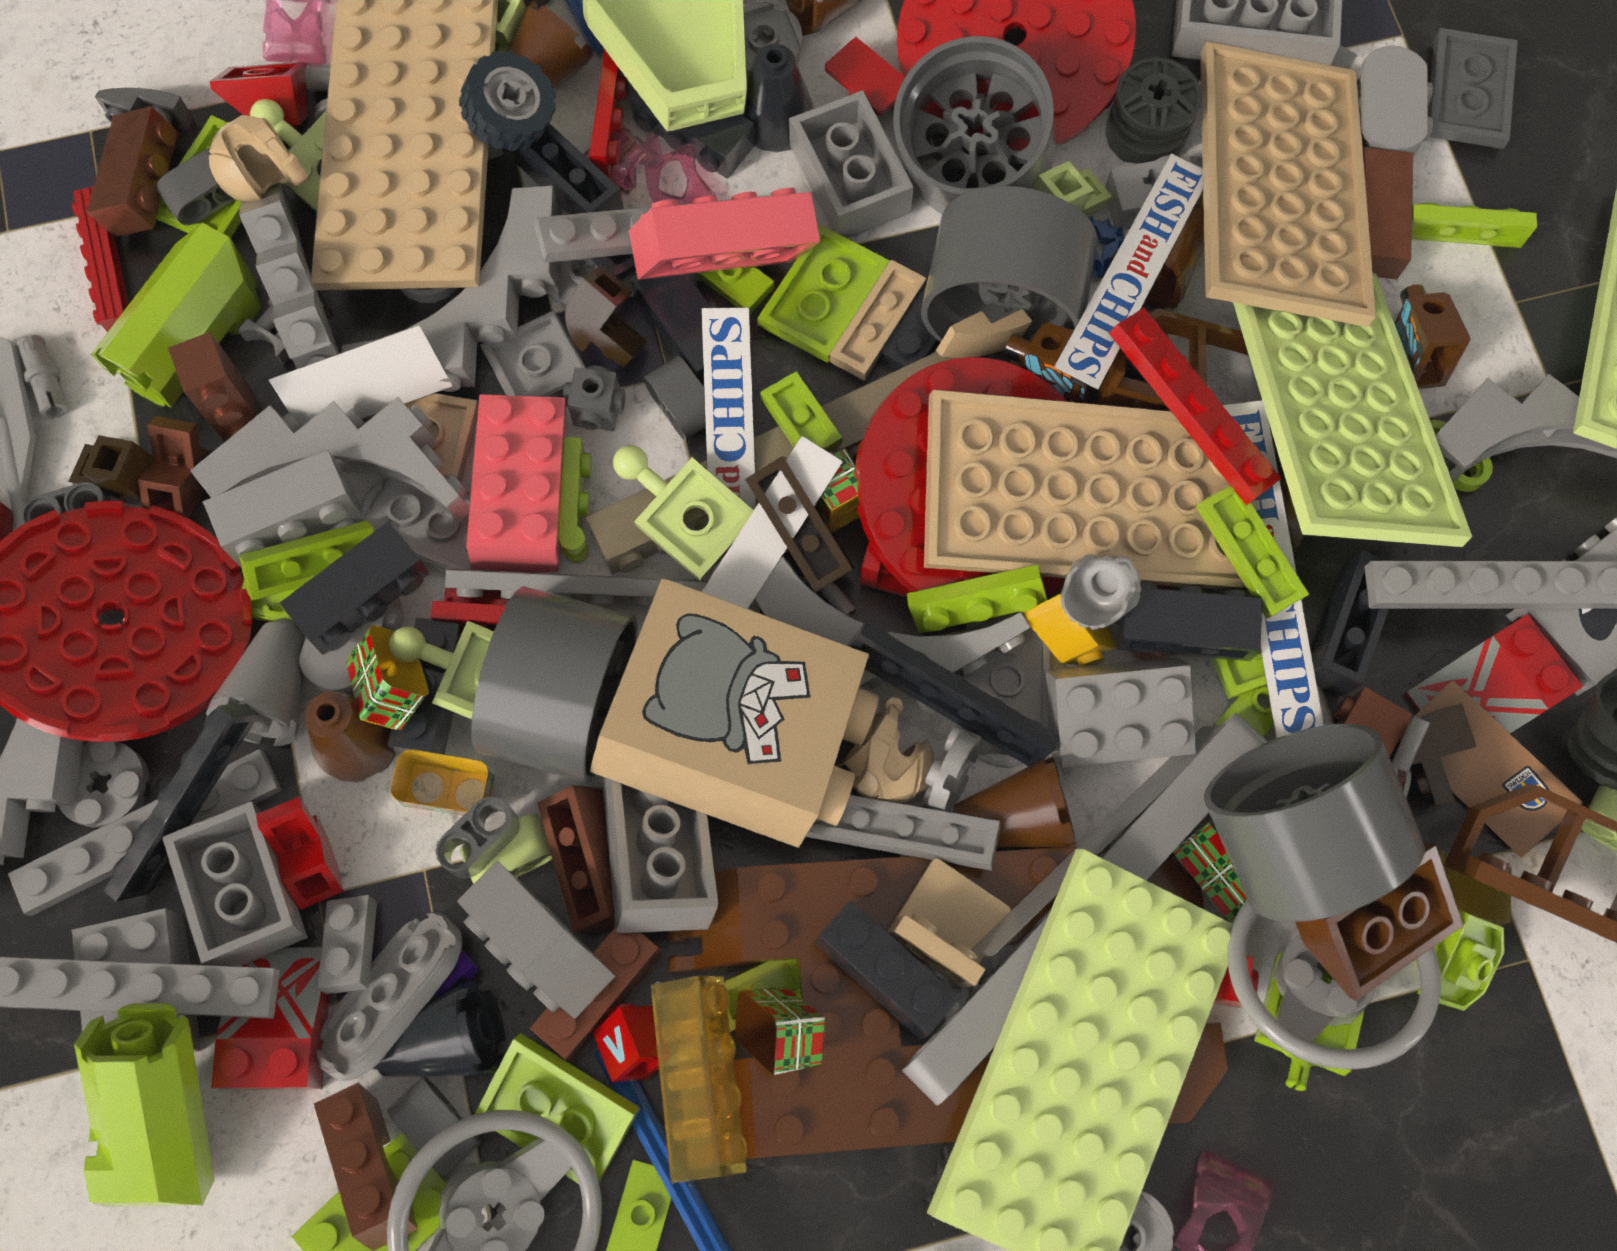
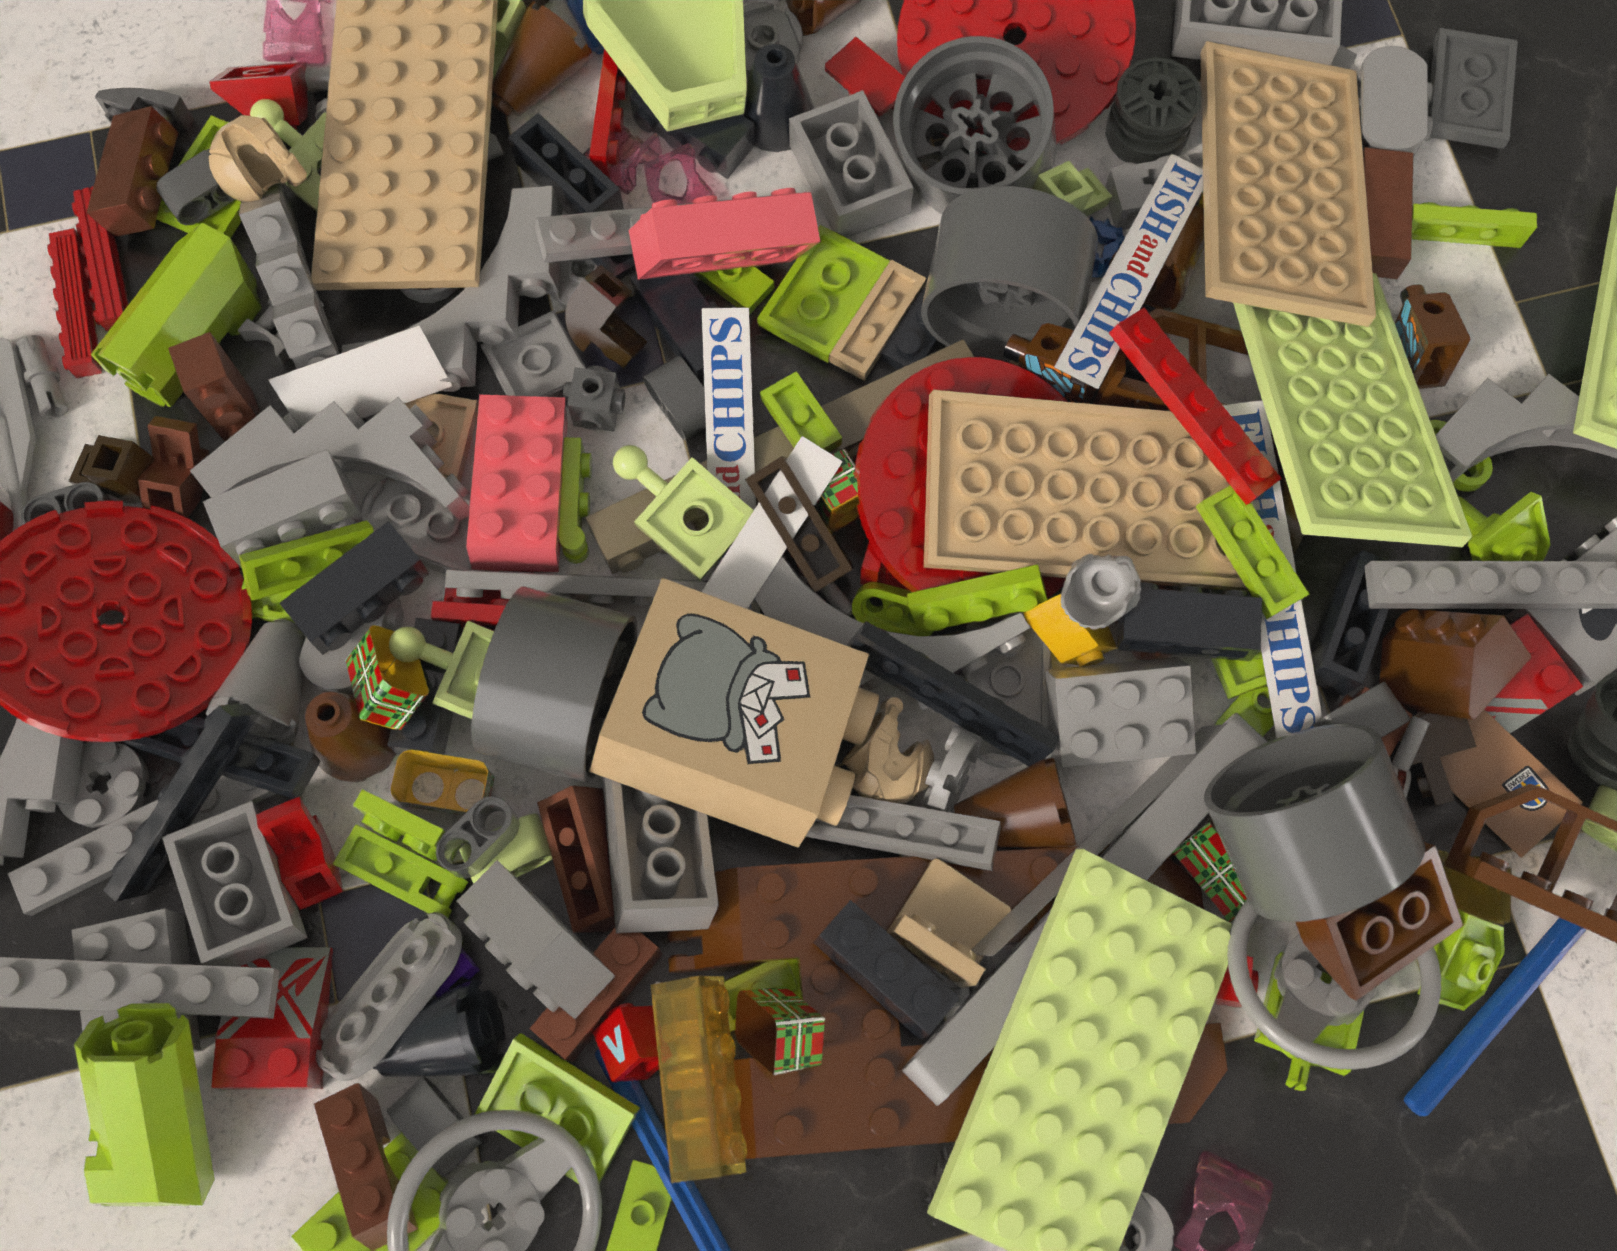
light grey plate [317,895,377,994] -> none
black wheel [459,51,556,151] -> none
tan slope [936,309,1032,358] -> none
none -> red piece [47,228,102,379]
none -> black plate [117,716,321,799]
none -> lime plate [333,824,468,920]
none -> lime plate [353,789,461,862]
none -> lime plate [852,582,934,637]
none -> dark grey beam [1313,682,1412,738]
none -> reddish brown slope [1379,609,1532,720]
none -> blue axle [1404,917,1586,1117]
none -> lime piece [1458,492,1551,561]

